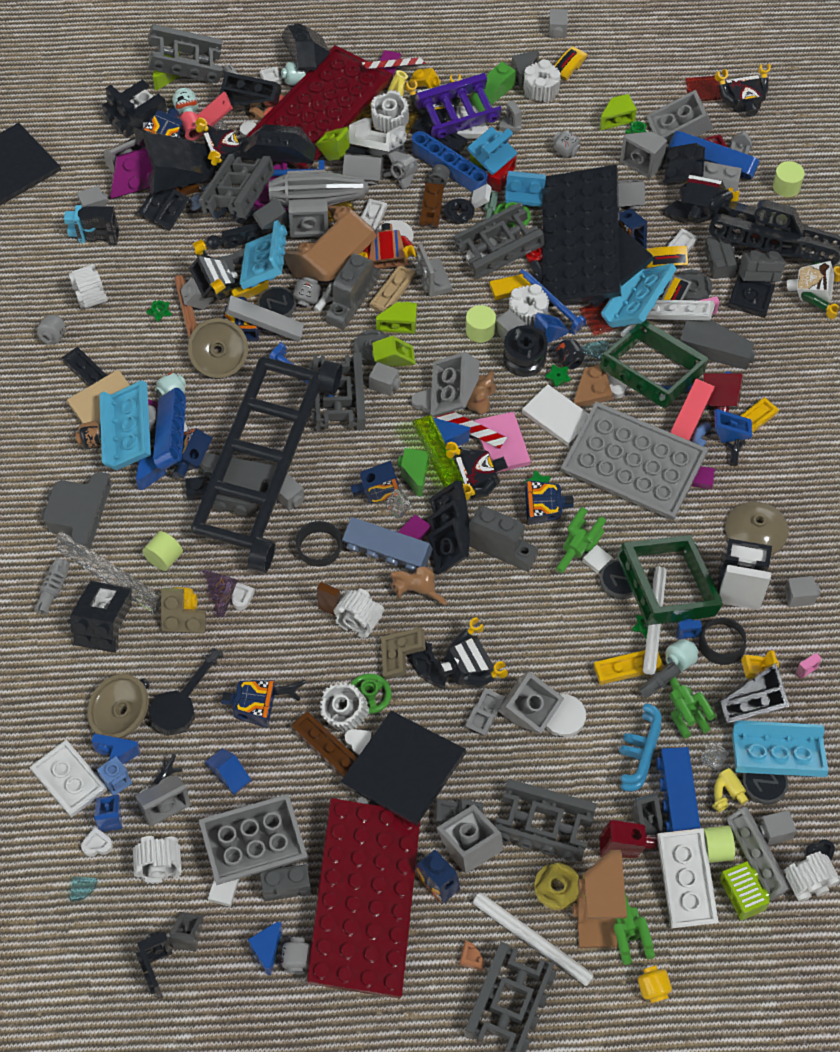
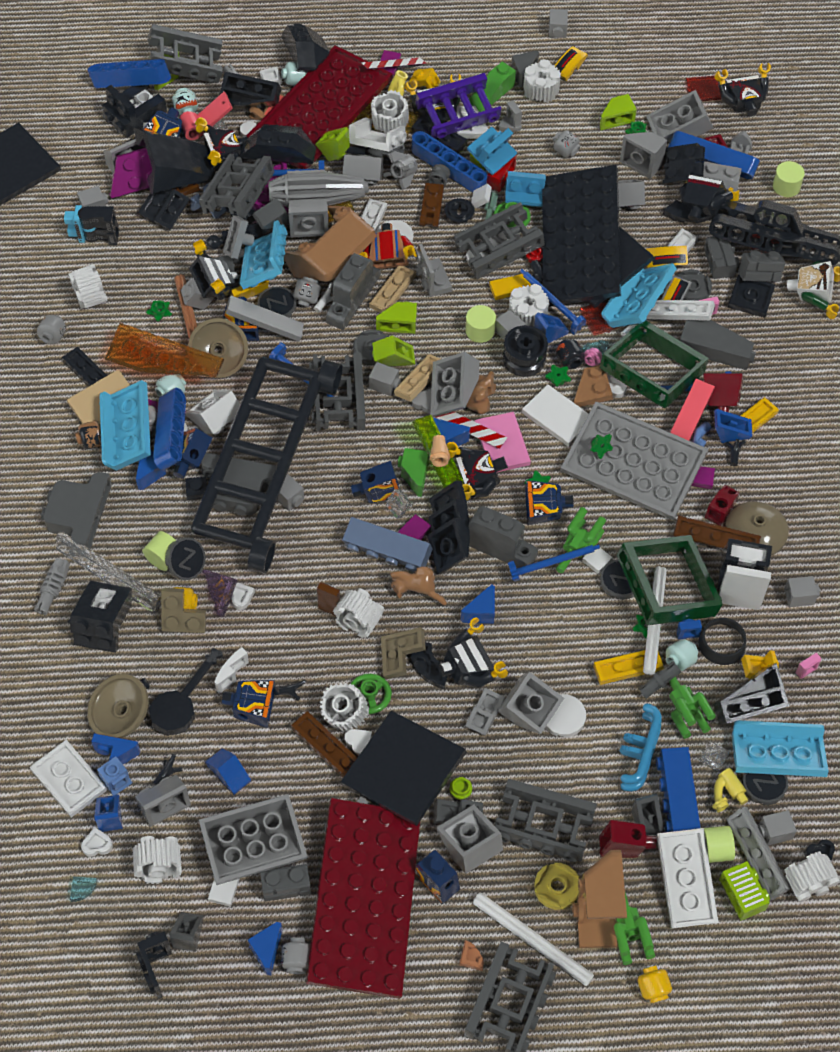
black tyre [296,521,342,567] -> none
dark blue torso [619,209,648,249] -> none
none -> blue beam [87,59,171,88]
none -> clear orange wedge [105,323,224,378]
none -> black tile [165,537,206,580]
none -> white slope [185,390,240,435]
none -> white slope [215,647,249,694]
none -> light grey tile [223,215,254,259]
none -> tan tile [394,354,441,402]
none -> light nougat cone [430,435,450,467]
none -> lime plate [450,777,472,800]
none -> blue slope [460,584,495,624]
none -> blue piece [508,545,600,582]
none -> bright pink plate [584,348,602,366]
none -> green plate [590,434,613,459]
none -> reddish brown tile [673,515,761,549]
none -> dark red leg [704,484,740,526]

